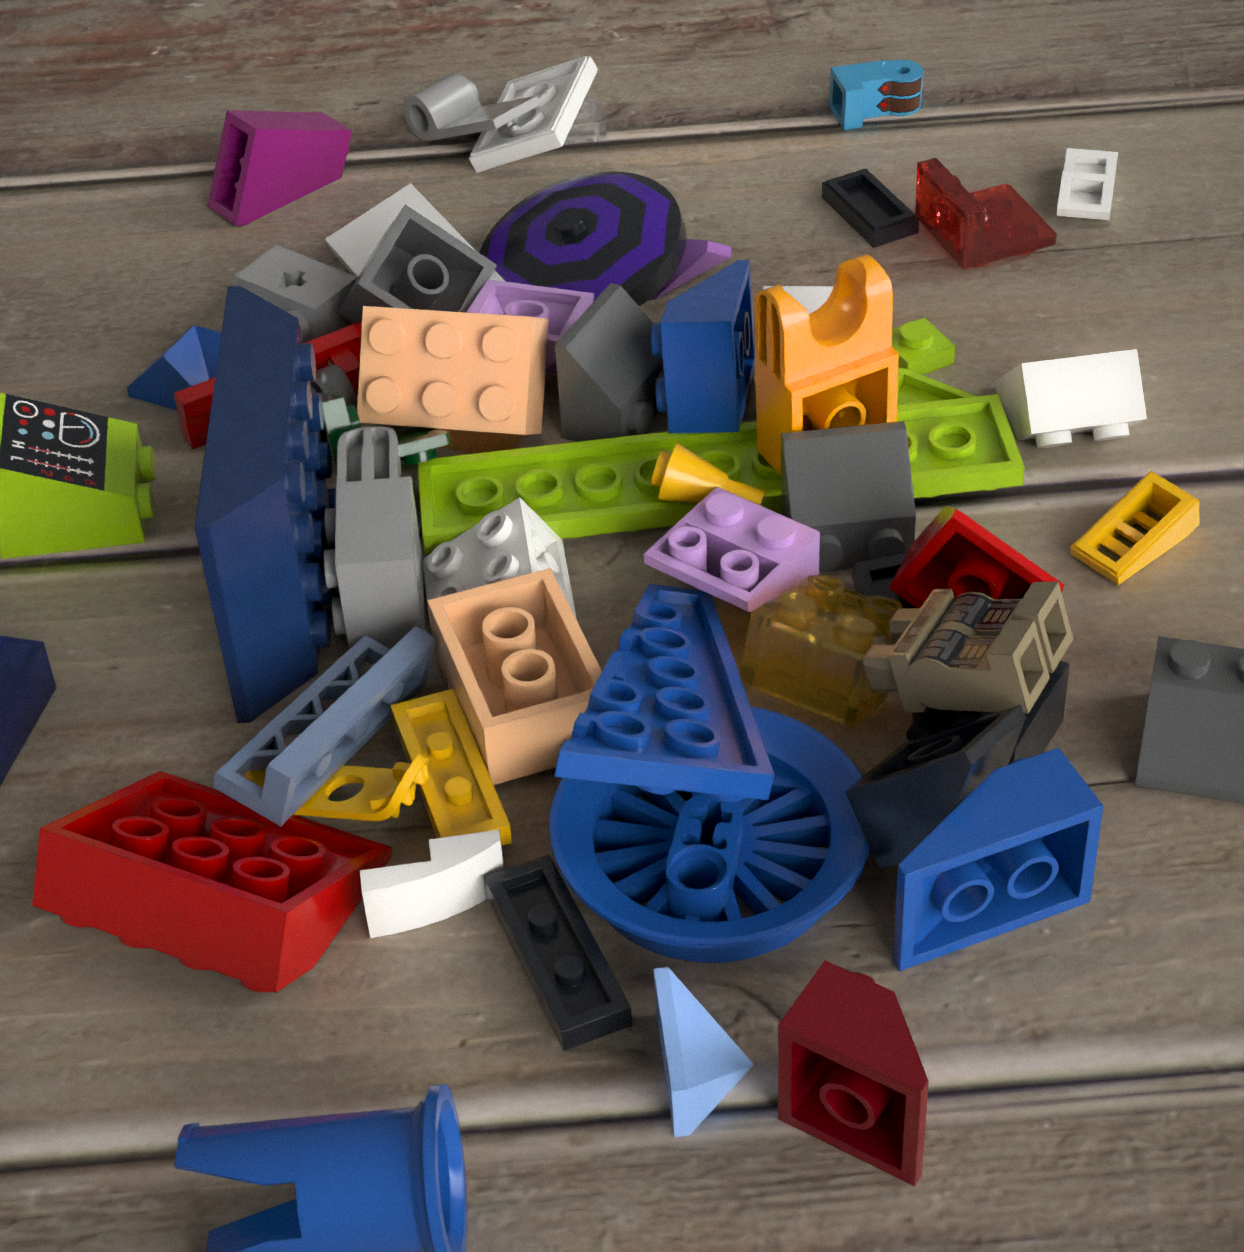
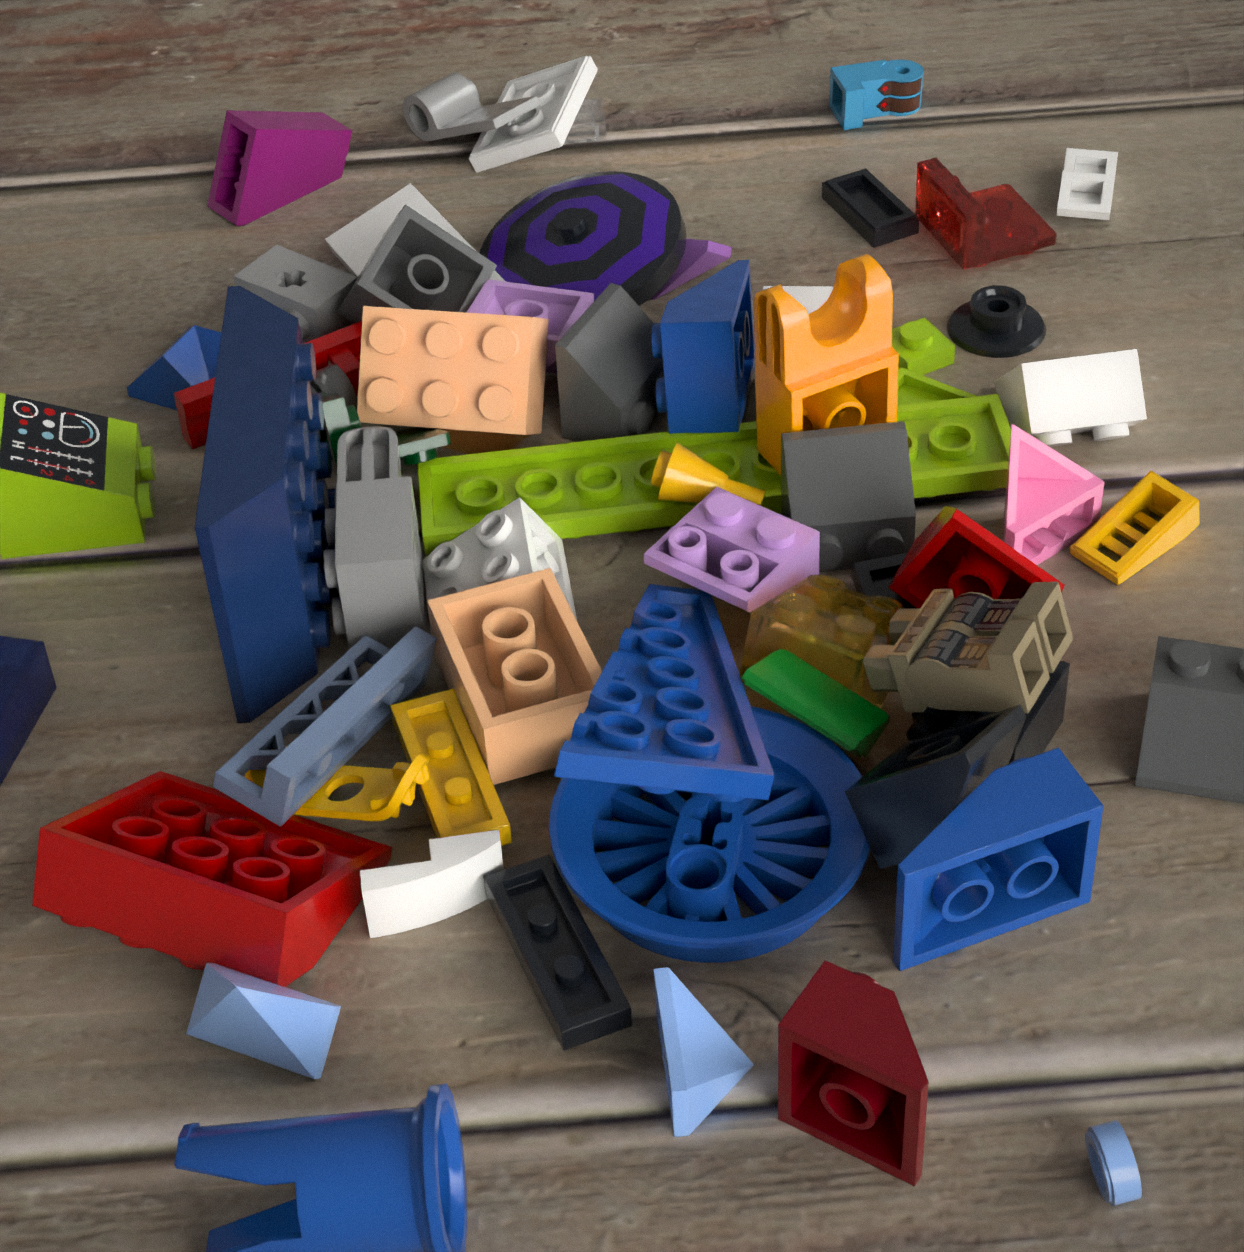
none -> light blue slope [186,963,341,1079]
none -> green slope [741,649,890,759]
none -> black piece [947,285,1046,358]
none -> bright pink slope [1003,424,1104,565]
none -> light blue tile [1085,1120,1142,1206]

